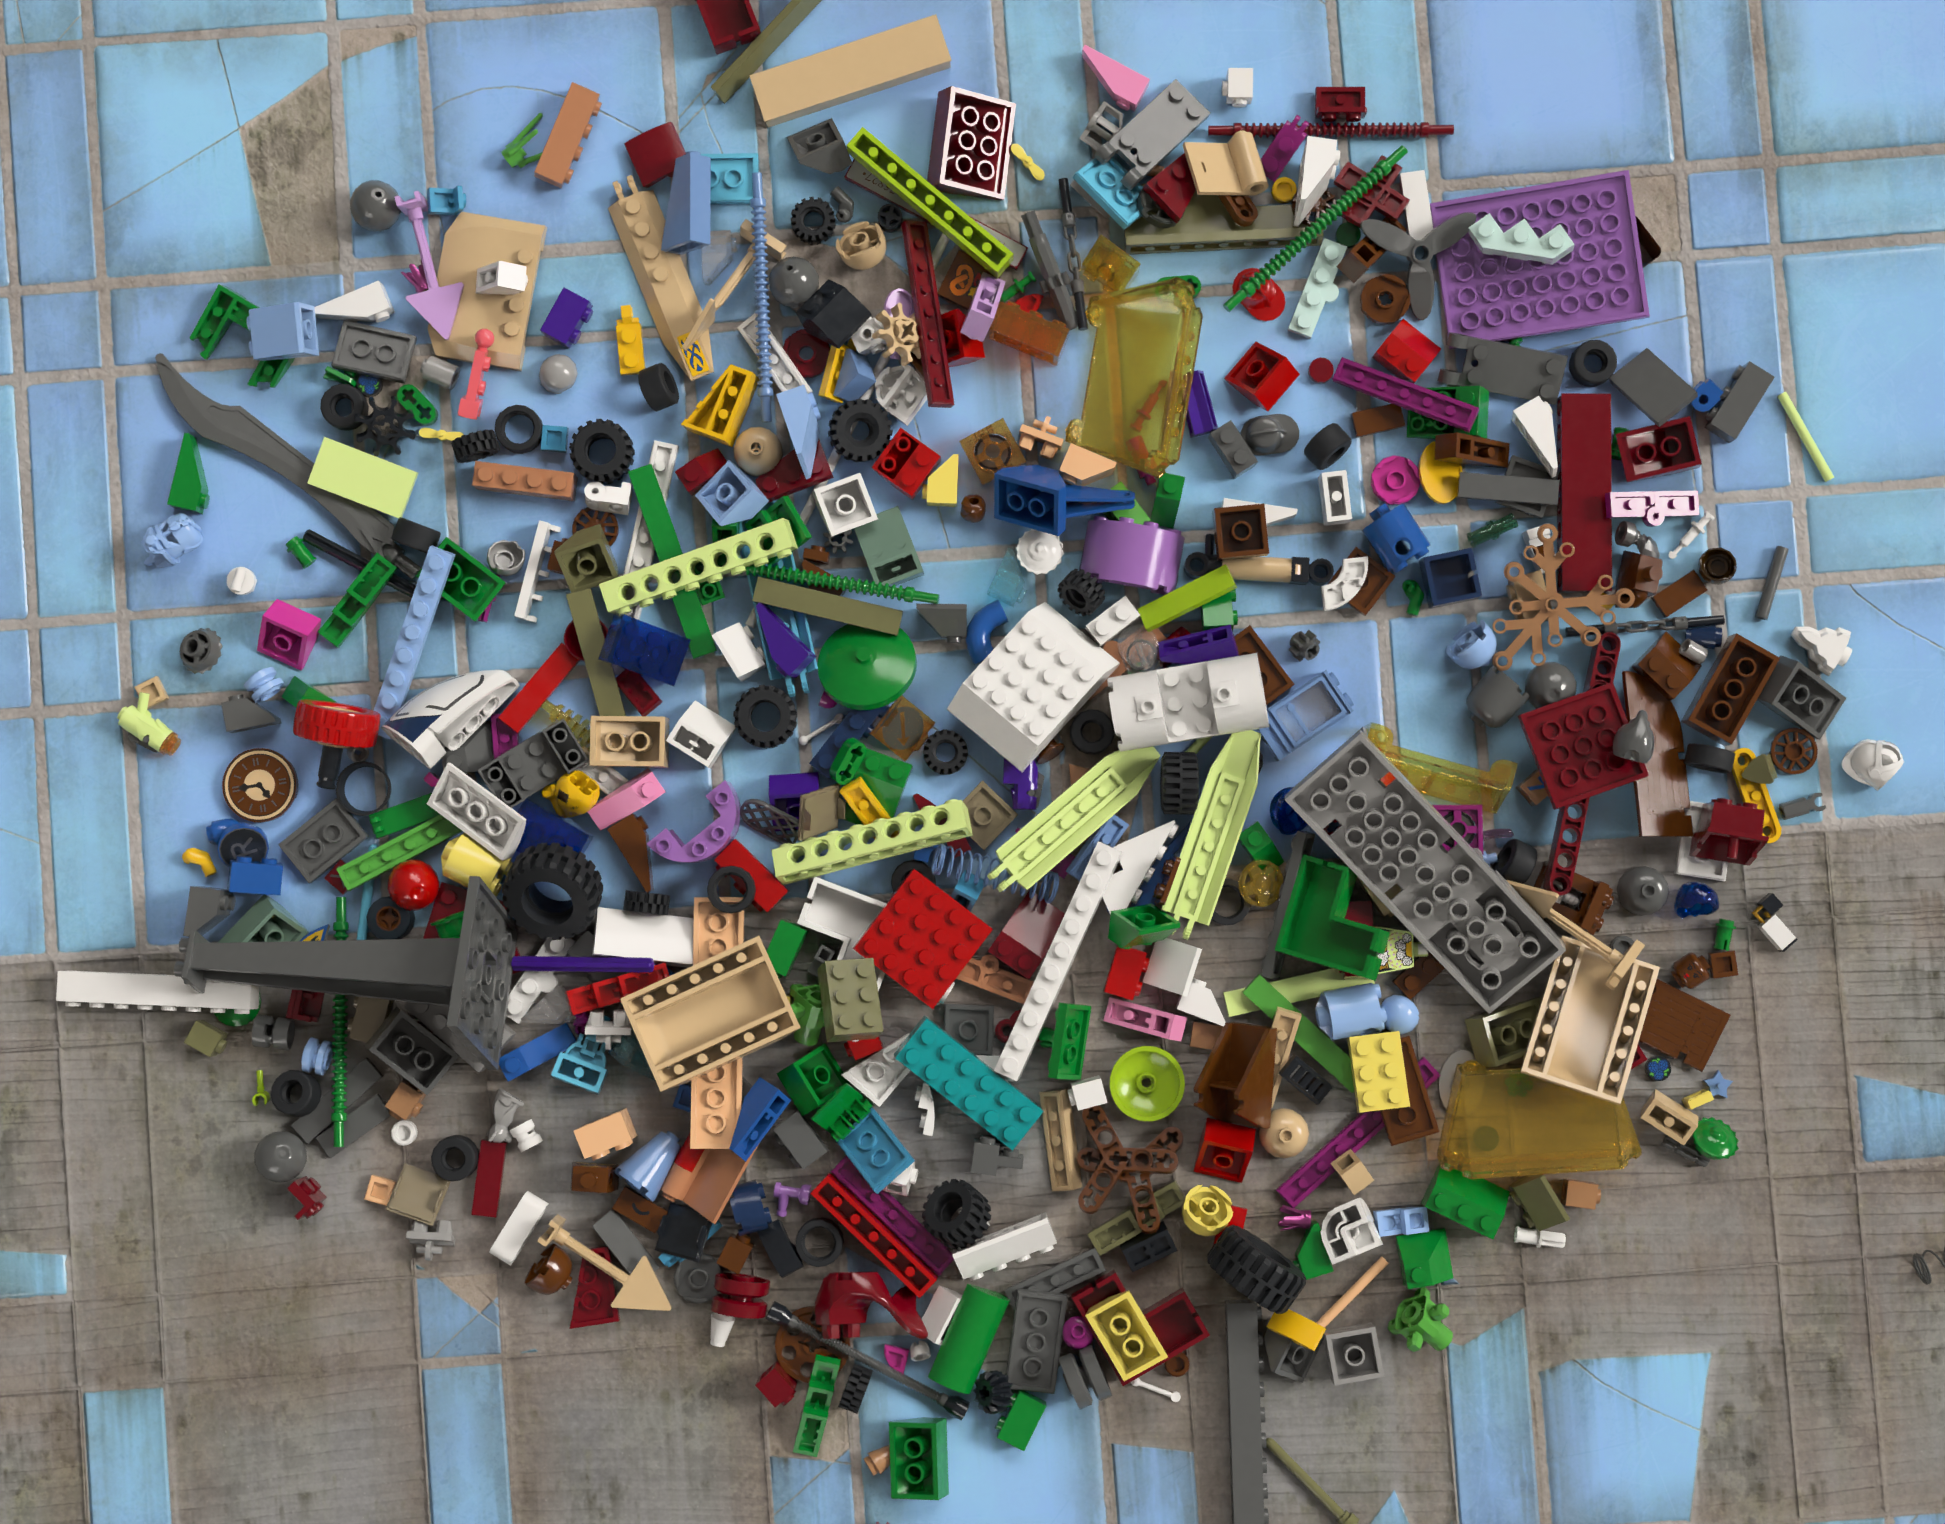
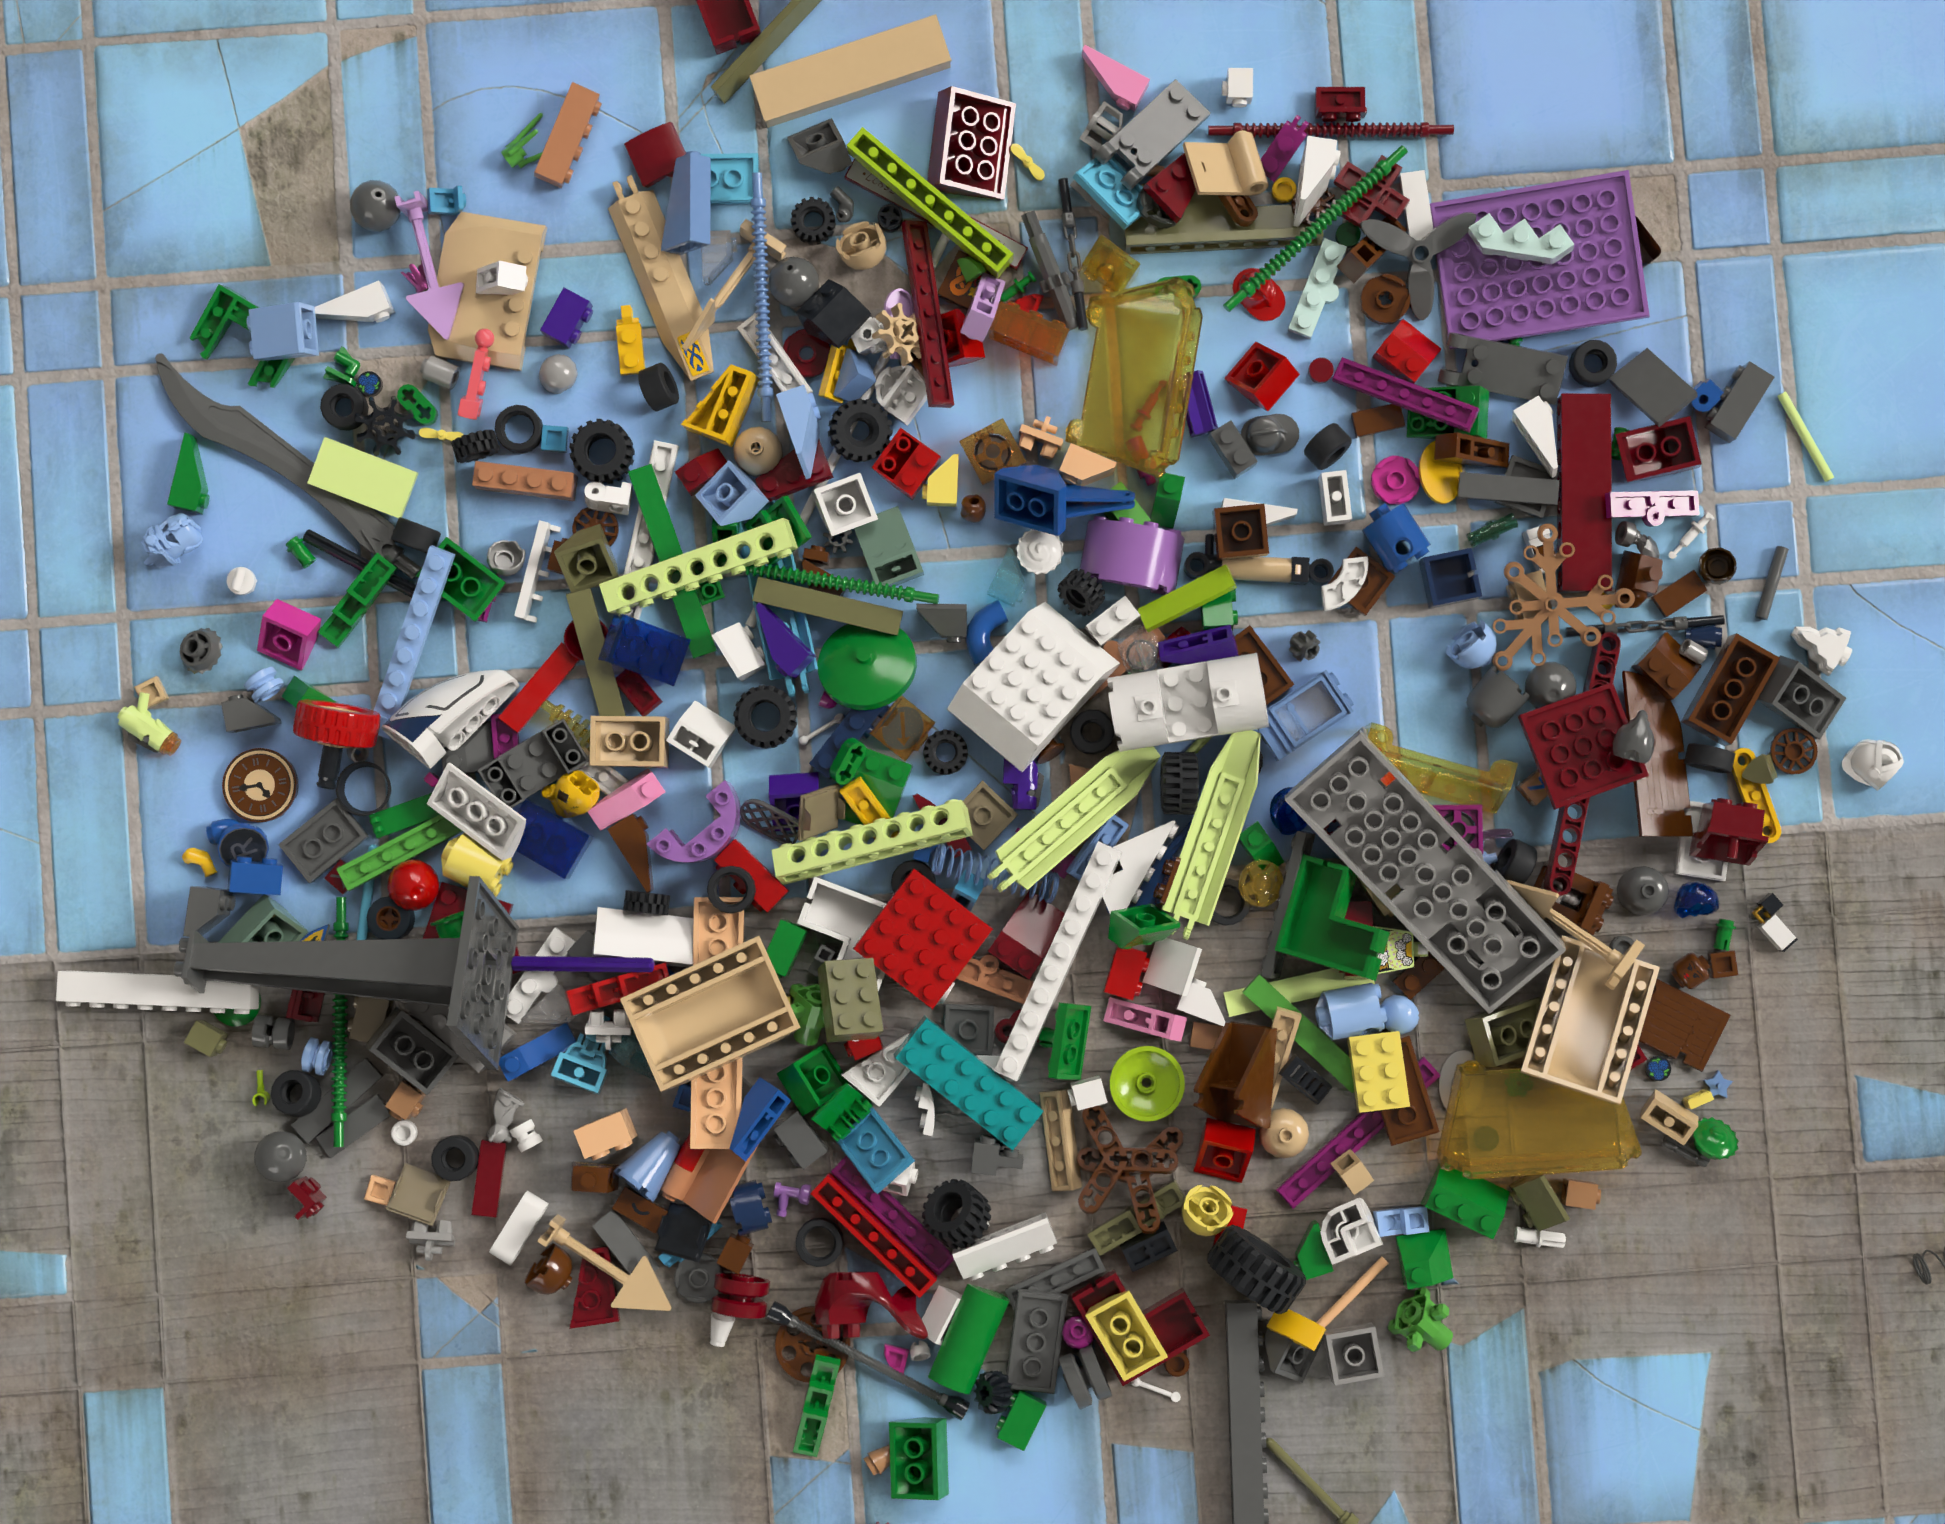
dark grey tile [331,320,417,384] -> none
black tyre [502,843,603,940] -> none
magenta arm [573,1011,590,1035] -> none
dark red brick [755,1360,798,1408] -> none
black slope [757,1219,804,1278] -> none
black tyre [838,1363,873,1414] -> none
flat silver piece [1278,1205,1317,1231] -> none
green arm [1402,579,1424,616] -> none
dark grey bar [1779,793,1826,820] -> none
none -> bright green tile [957,257,986,283]

